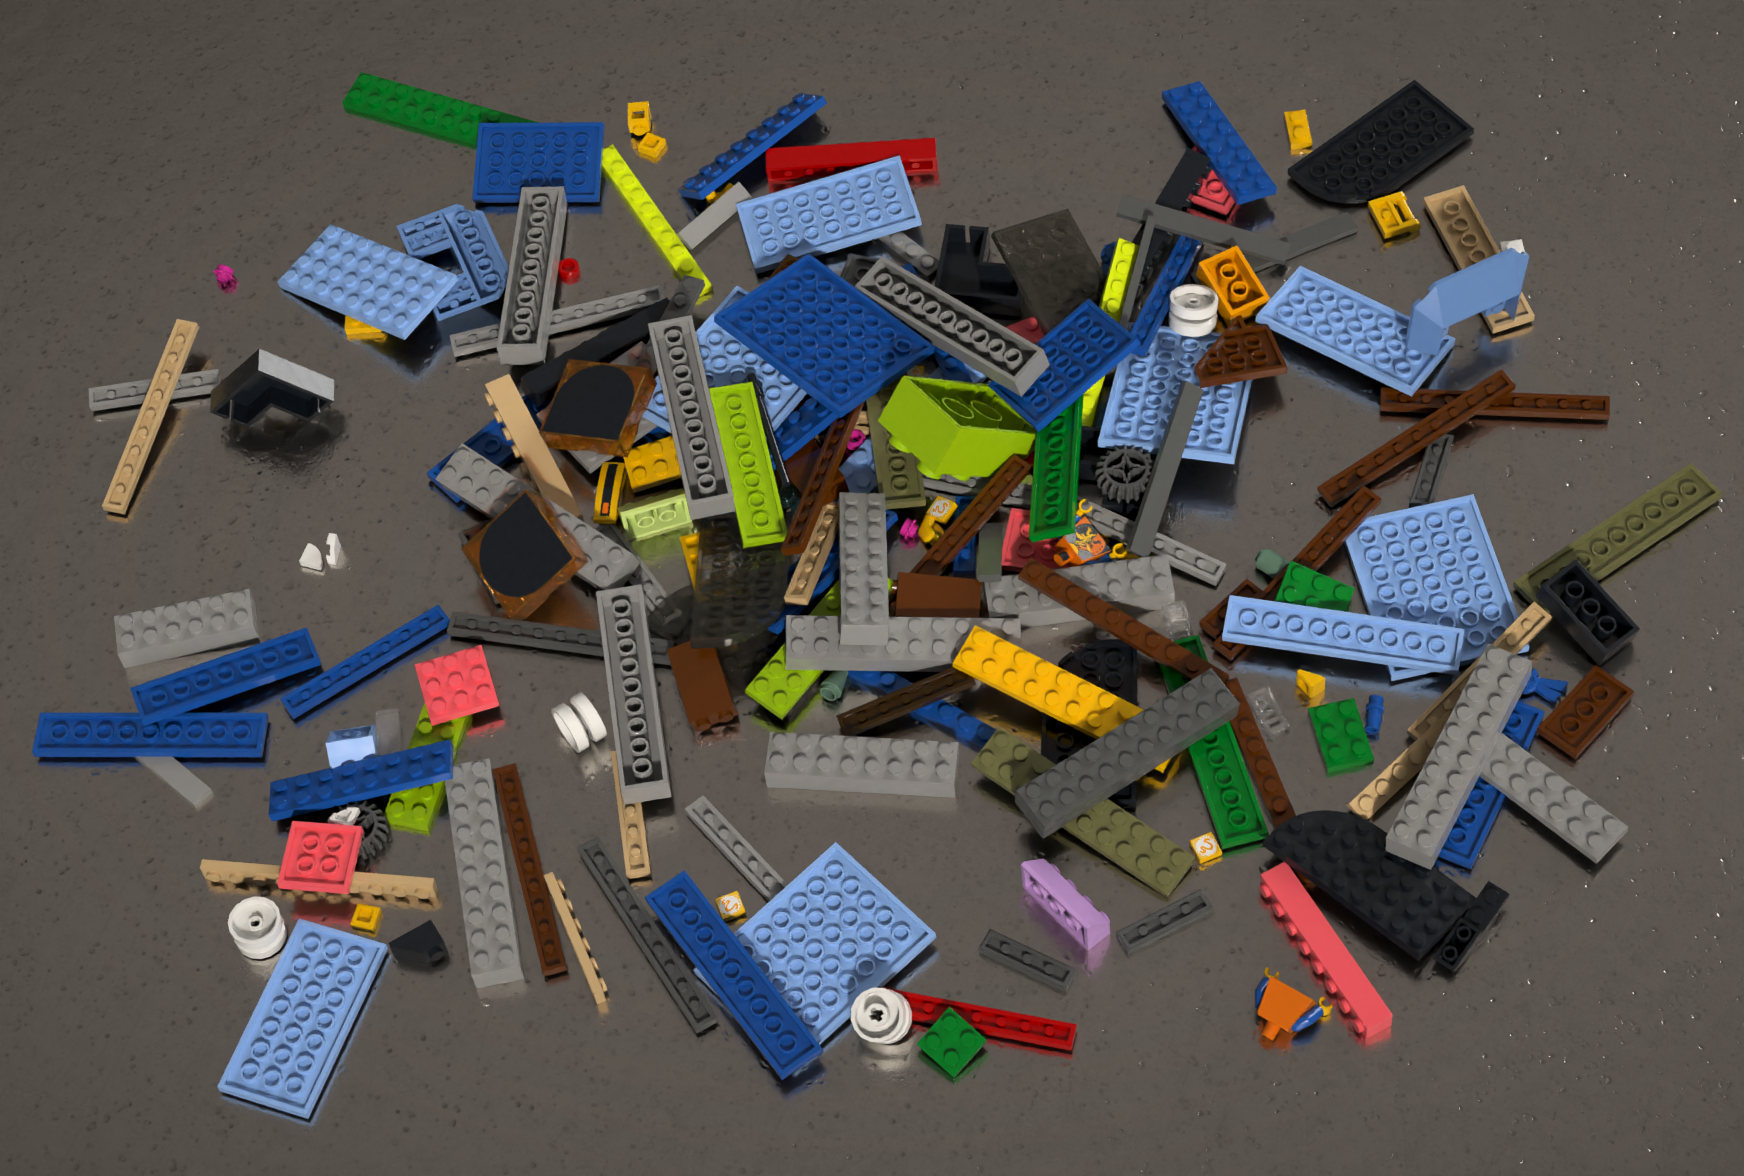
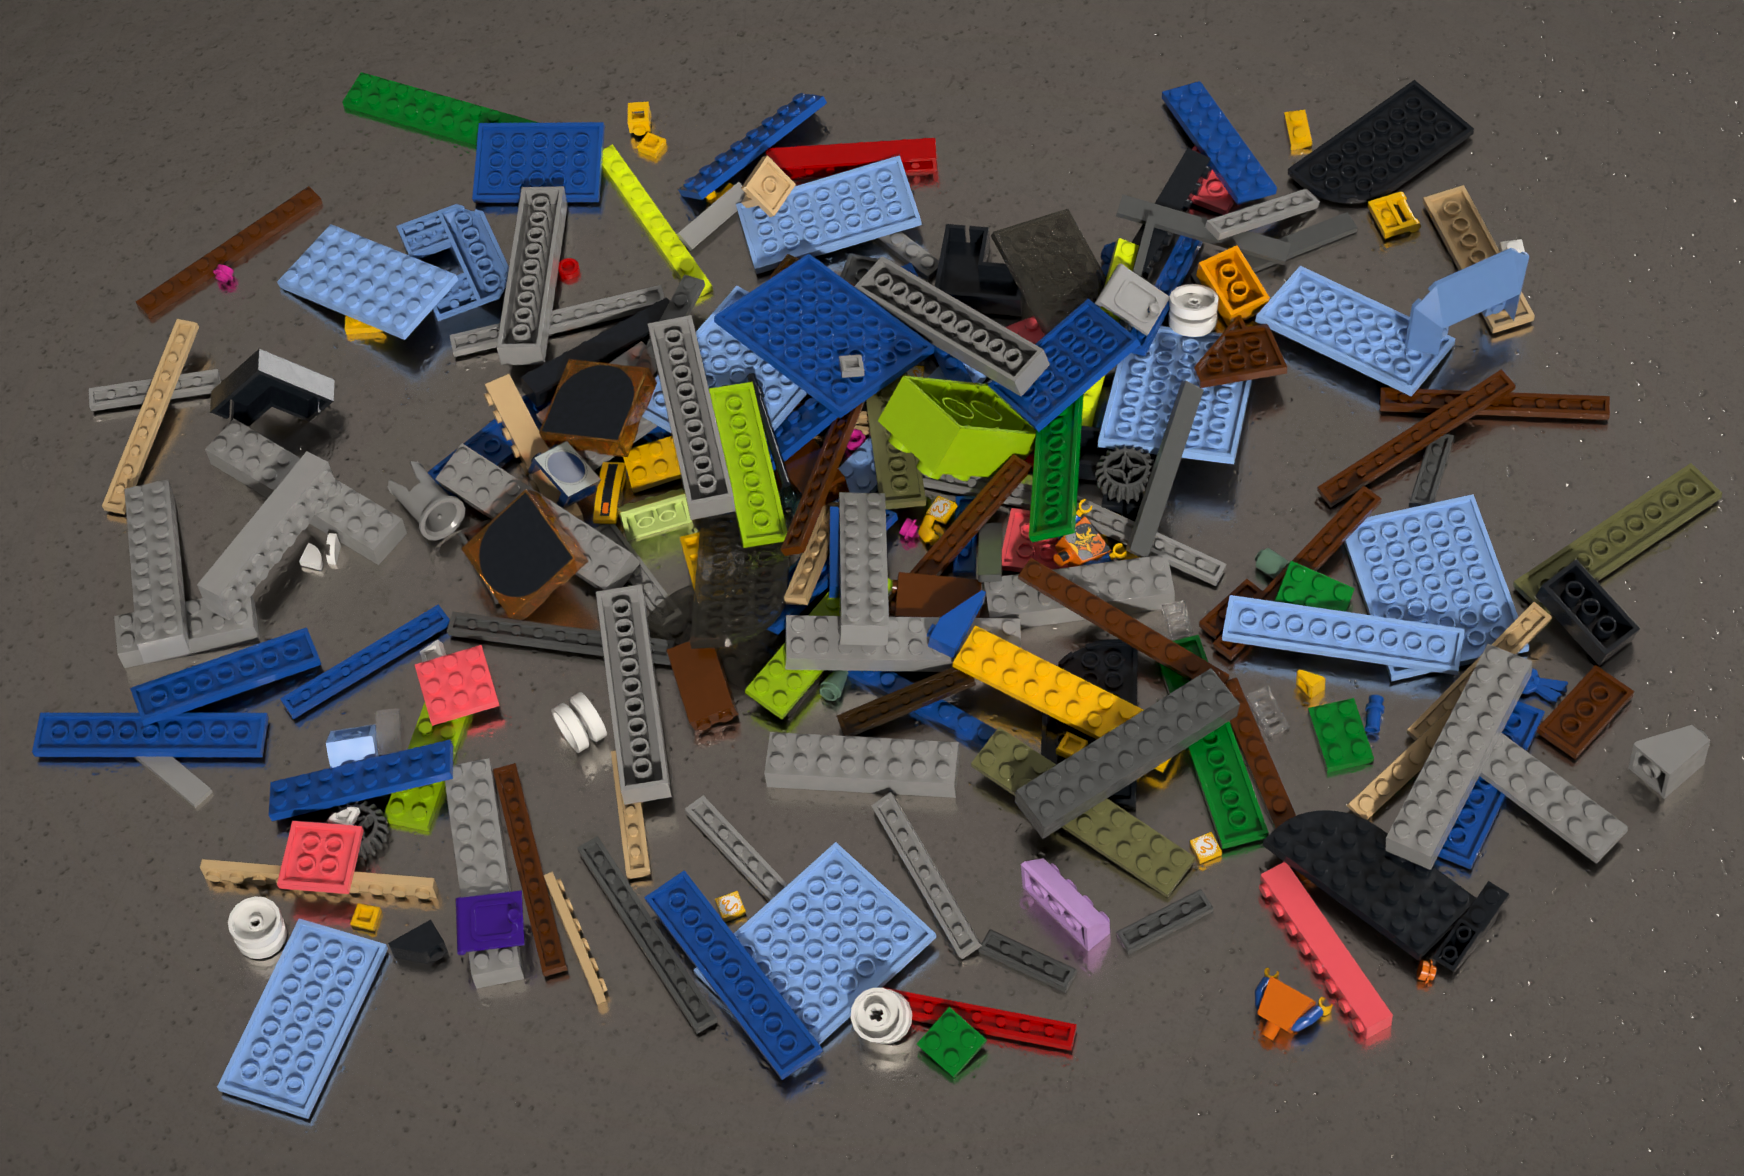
none -> light grey brick [124,479,190,663]
none -> reddish brown plate [136,186,322,319]
none -> light grey brick [197,451,337,620]
none -> light grey brick [205,419,407,565]
none -> light grey piece [387,461,465,540]
none -> white plate [420,640,446,662]
none -> dark purple container [455,890,525,955]
none -> dark blue panel [528,441,601,509]
none -> tan bracket [741,155,796,217]
none -> blue tile [829,506,839,598]
none -> light grey tile [839,355,865,378]
none -> light grey plate [871,792,982,959]
none -> blue slope [927,590,986,658]
none -> yellow tile [1056,732,1088,759]
none -> light grey container [1095,264,1170,336]
none -> light grey plate [1205,189,1320,240]
none -> orange plate [1417,959,1437,984]
none -> light grey slope [1628,725,1710,799]

